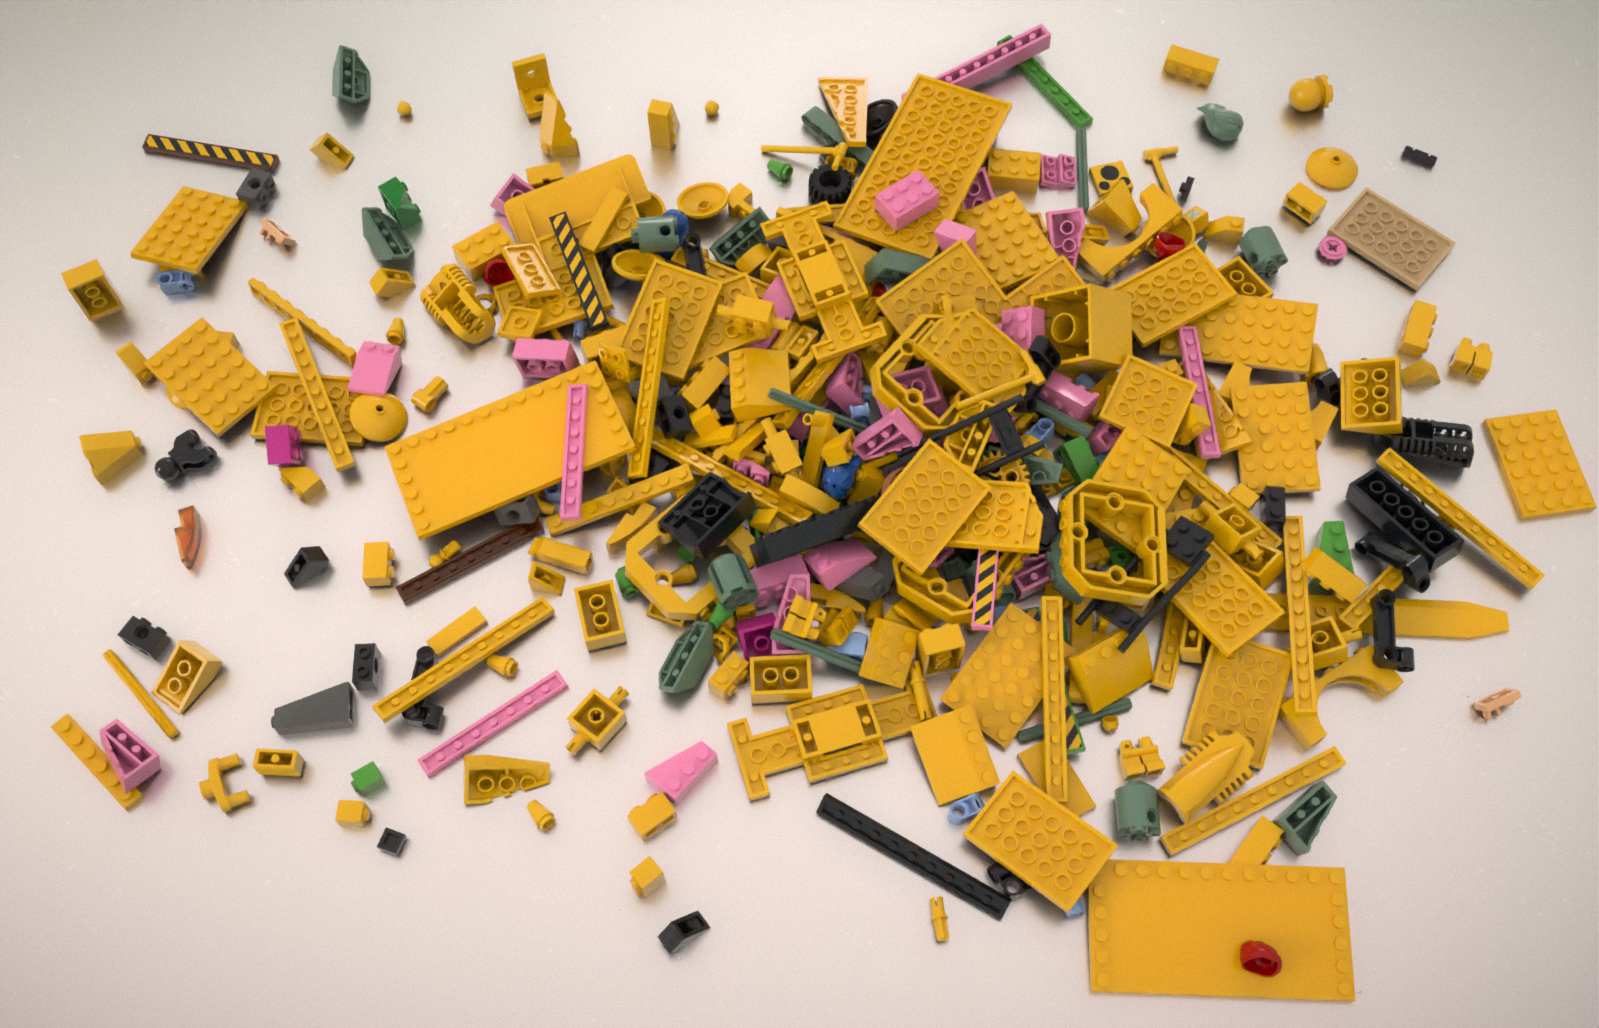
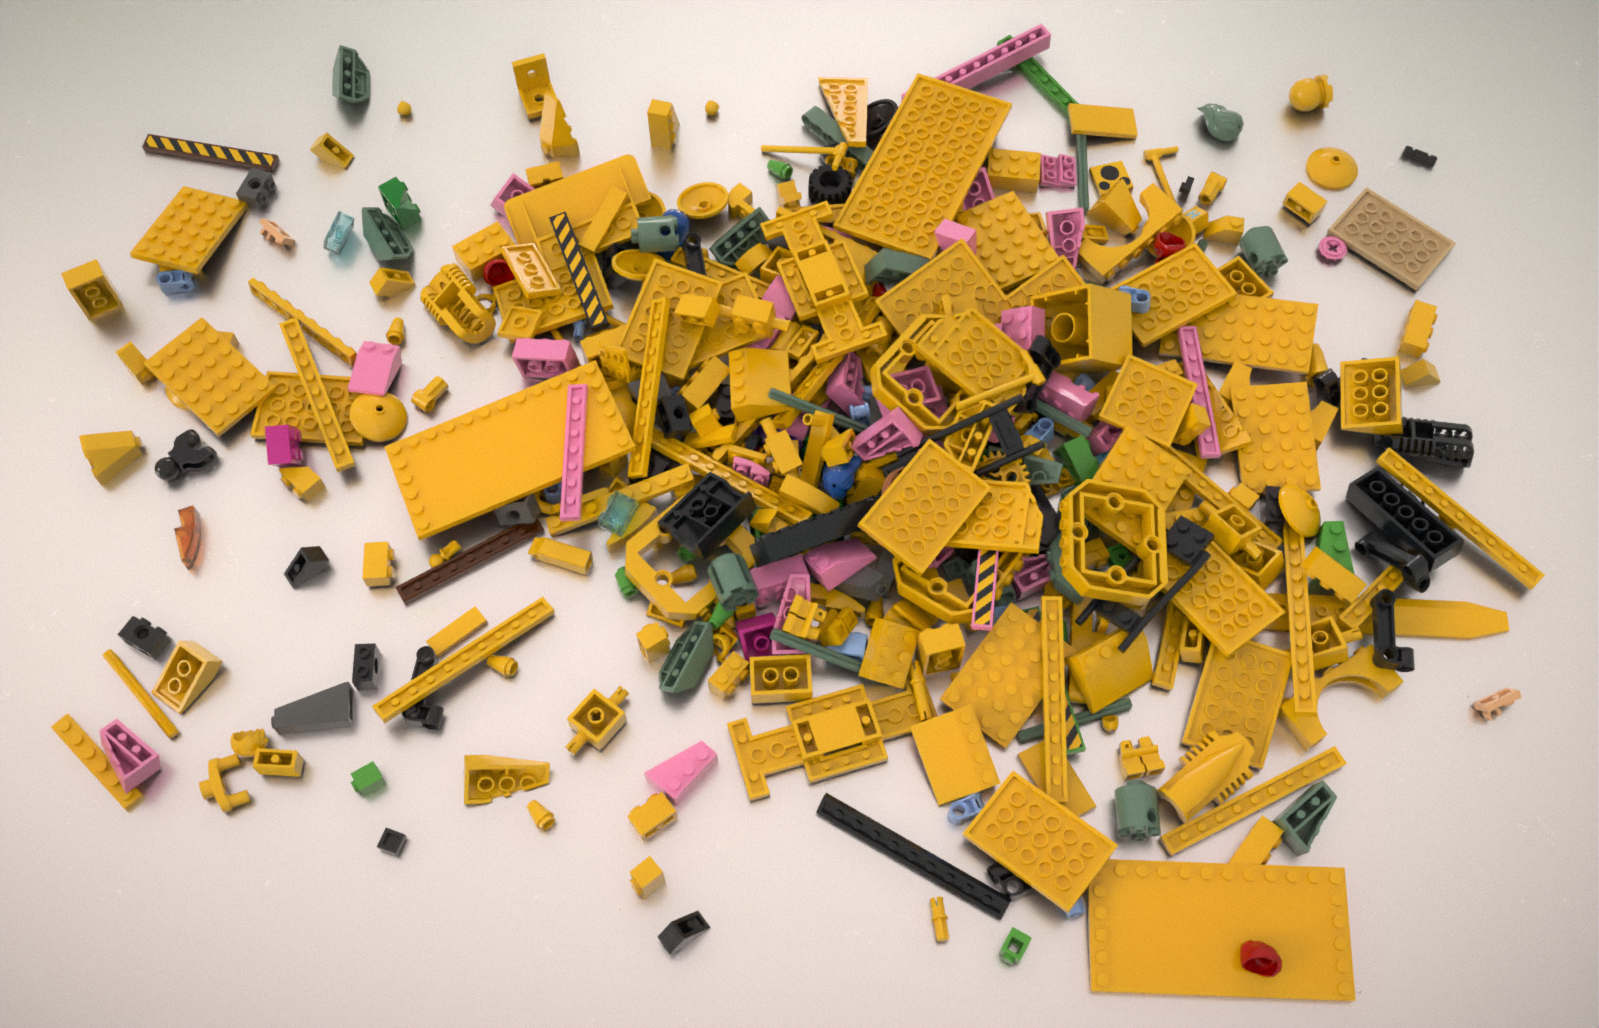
yellow brick [335,800,370,828] -> none
bright pink tile [417,670,569,778] -> none
yellow slope [528,561,565,595] -> none
yellow brick [574,579,627,651] -> none
yellow slope [723,422,767,462] -> none
bright pink brick [875,170,940,232] -> none
yellow brick [1163,44,1219,84] -> none
yellow hips [1449,337,1493,379] -> none
yellow plate [1483,409,1597,520] -> none
none -> yellow hair [230,728,269,757]
none -> clear light blue brick [323,211,355,255]
none -> yellow tile [550,487,609,515]
none -> clear light blue brick [598,491,639,538]
none -> yellow brick [636,622,670,664]
none -> yellow brick [674,293,721,327]
none -> yellow brick [775,180,802,209]
none -> bright green brick [999,927,1032,965]
none -> yellow tile [1068,103,1138,139]
none -> light blue piece [1118,285,1150,313]
none -> yellow piece [1198,171,1228,205]
none -> yellow dish [1278,484,1321,538]

